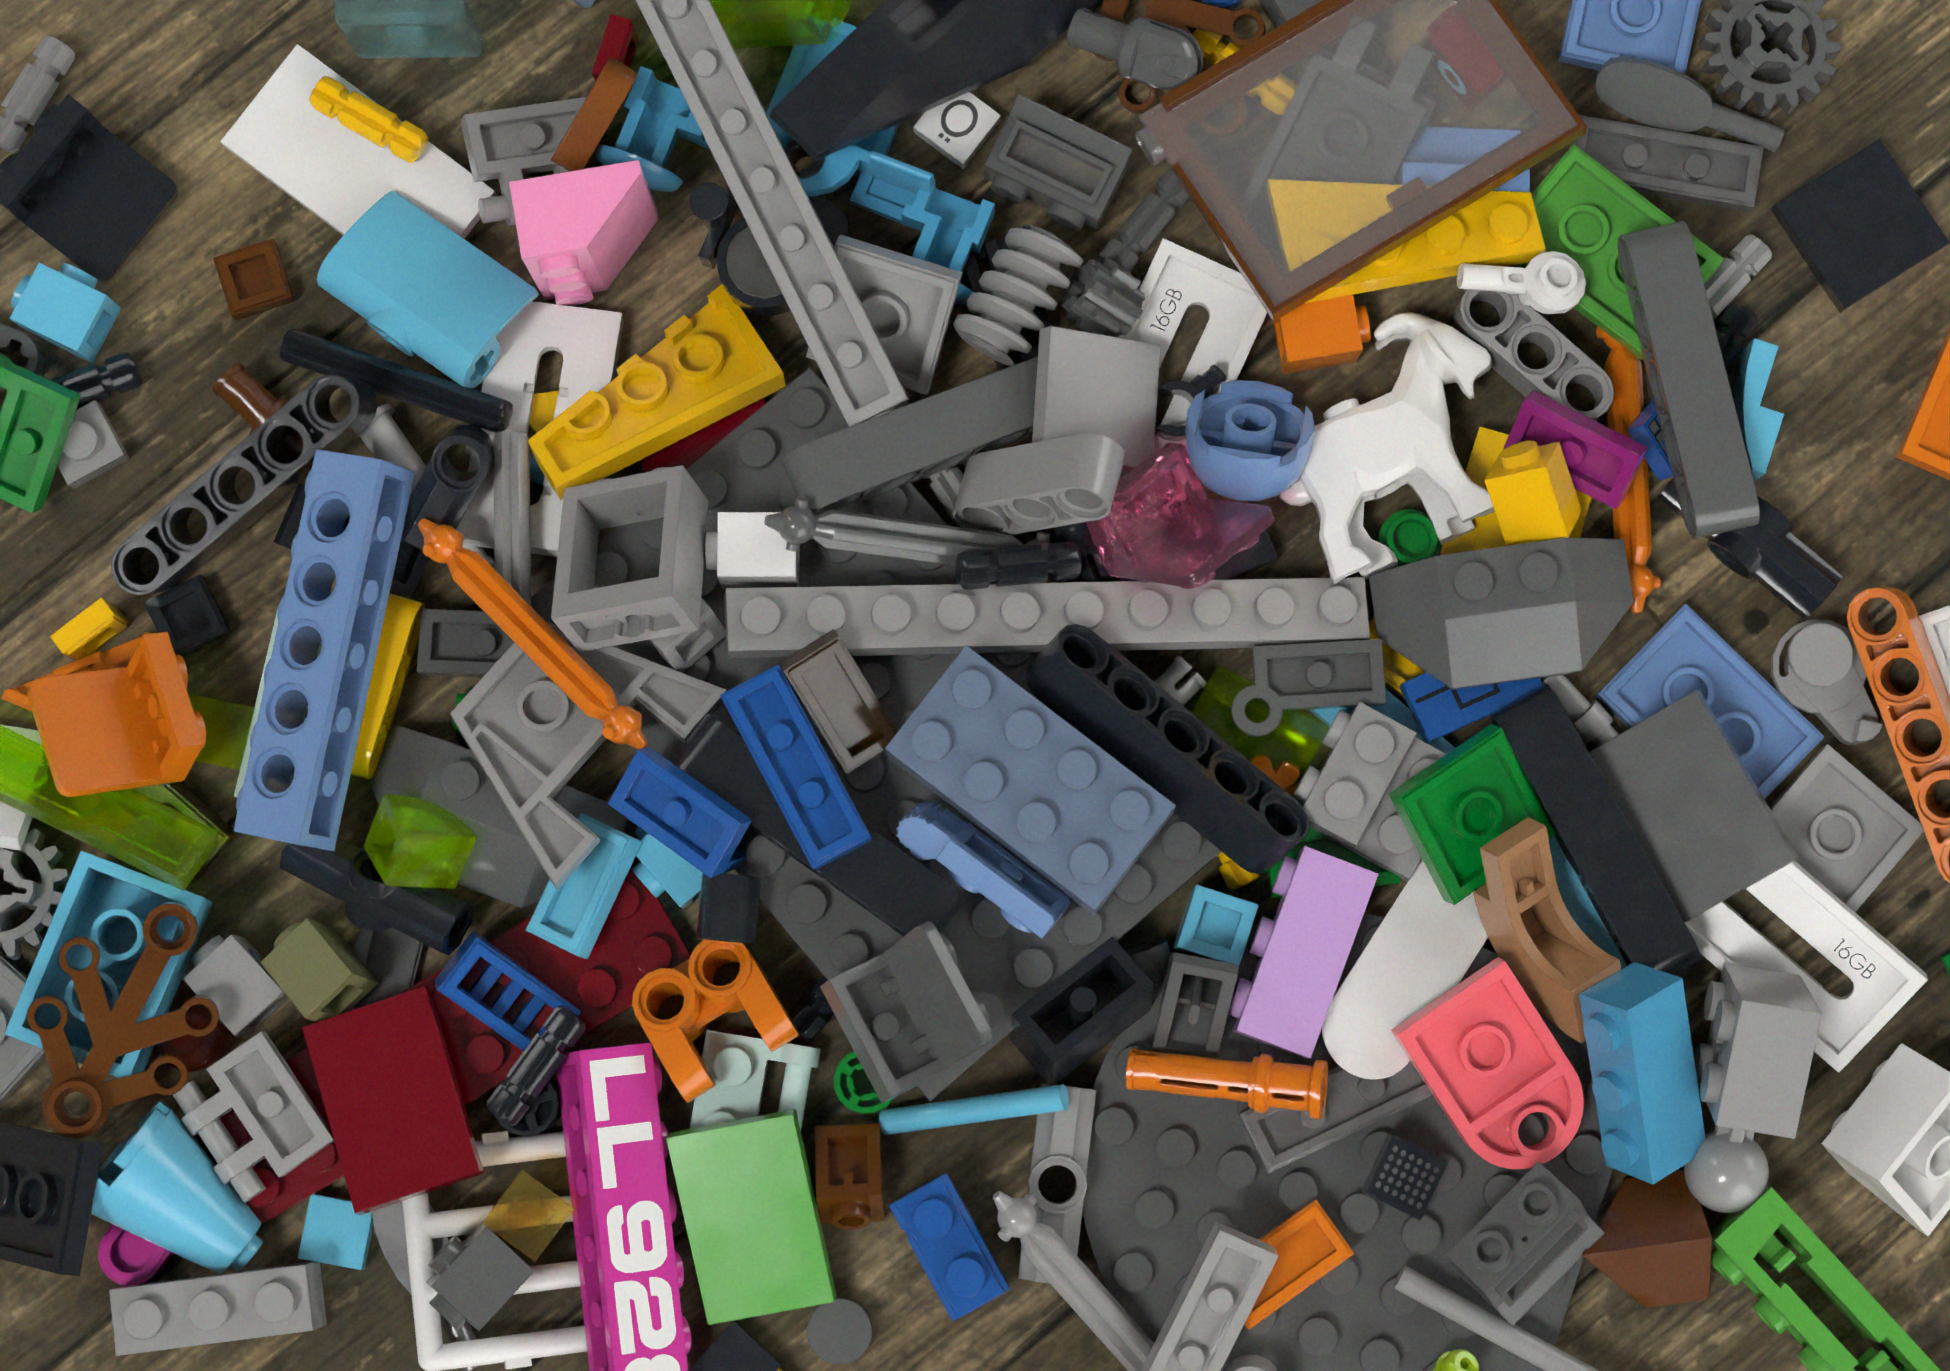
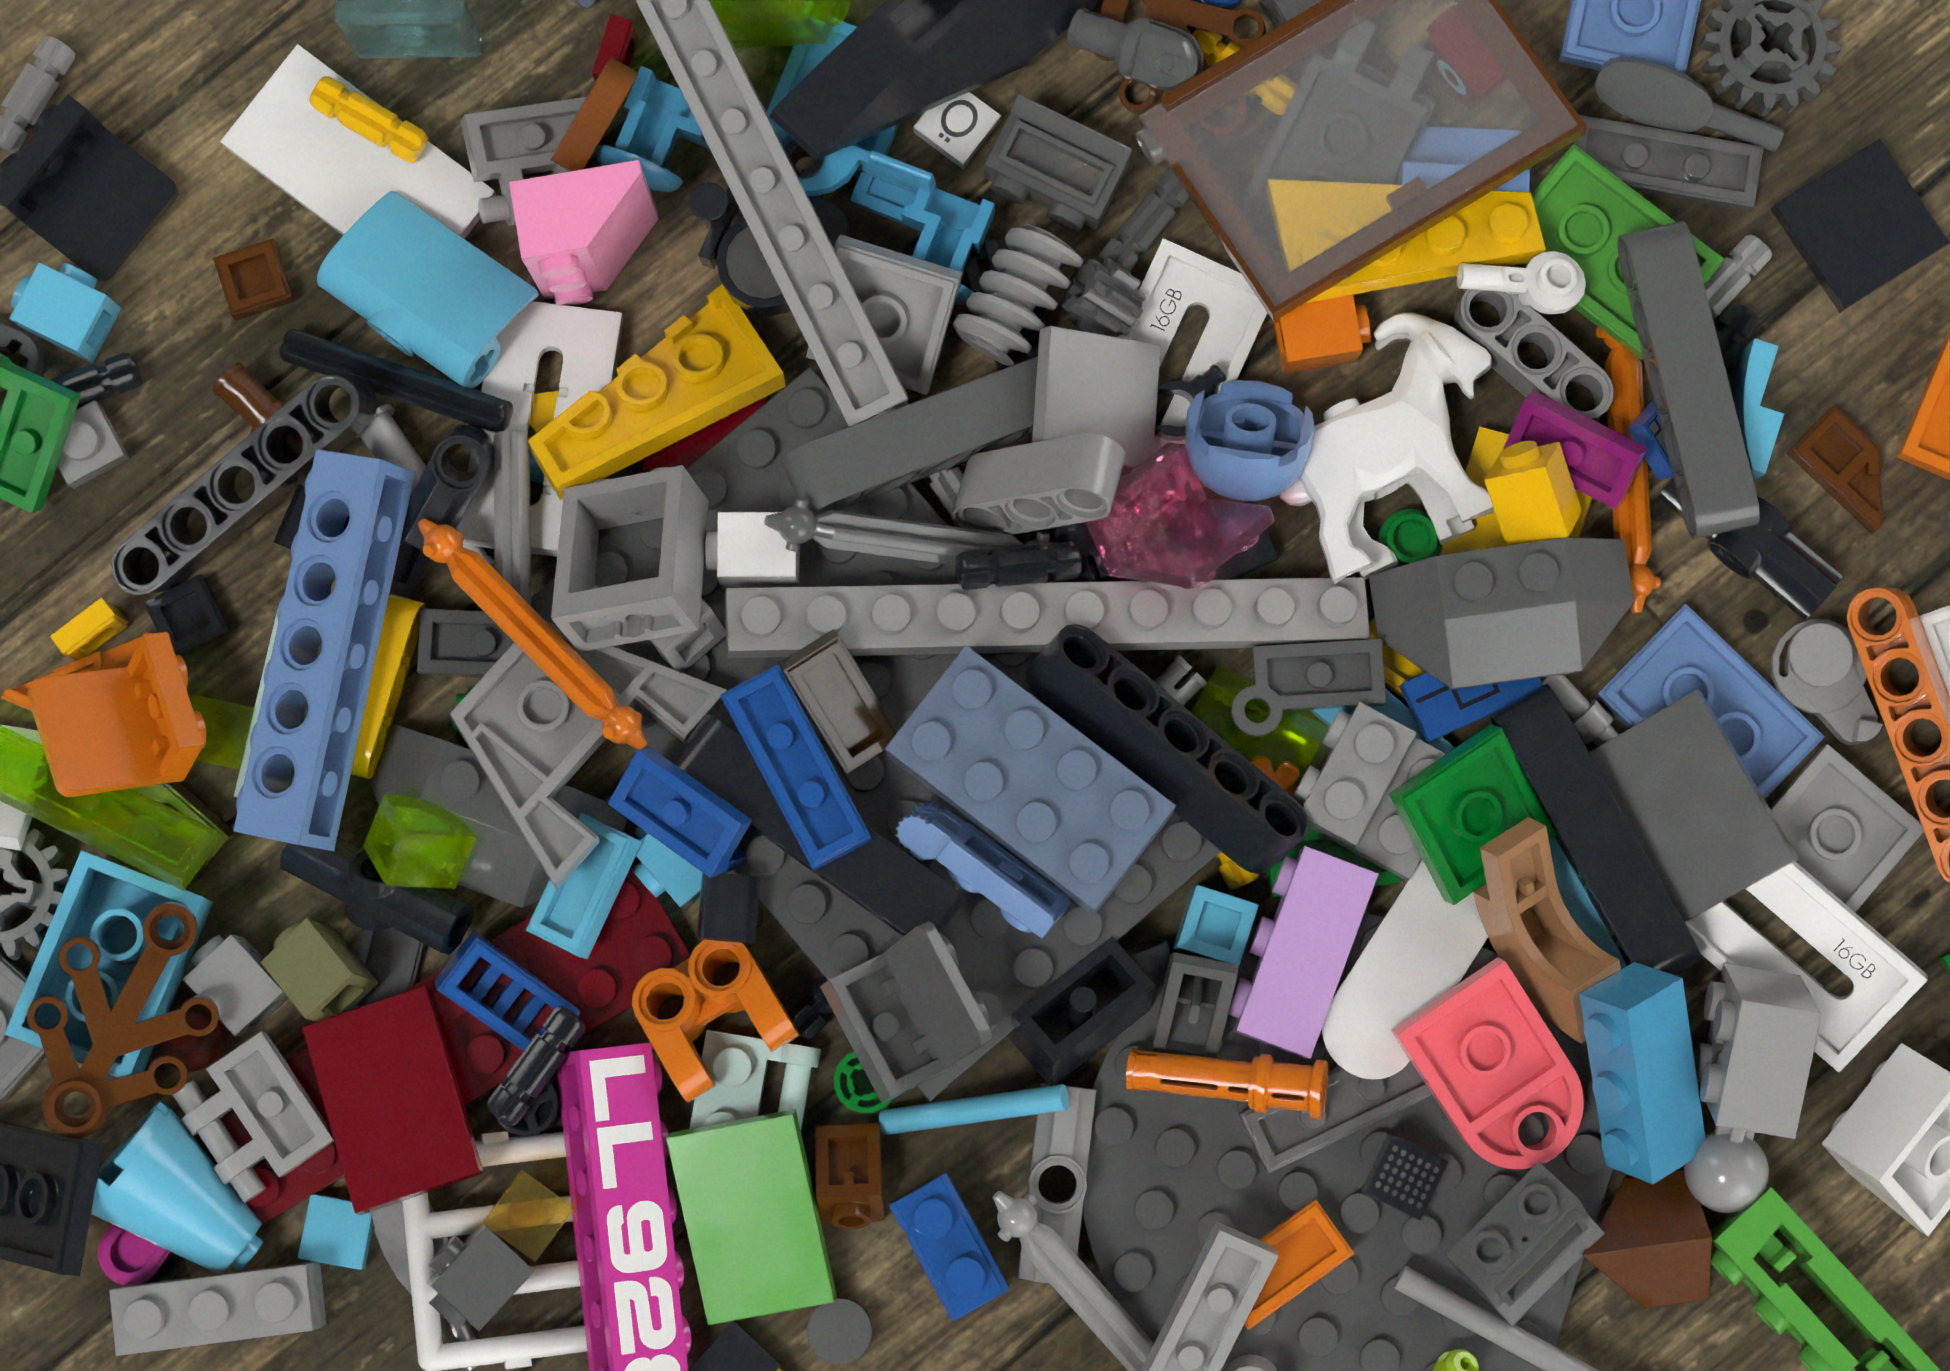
none -> reddish brown tile [1786,405,1883,534]

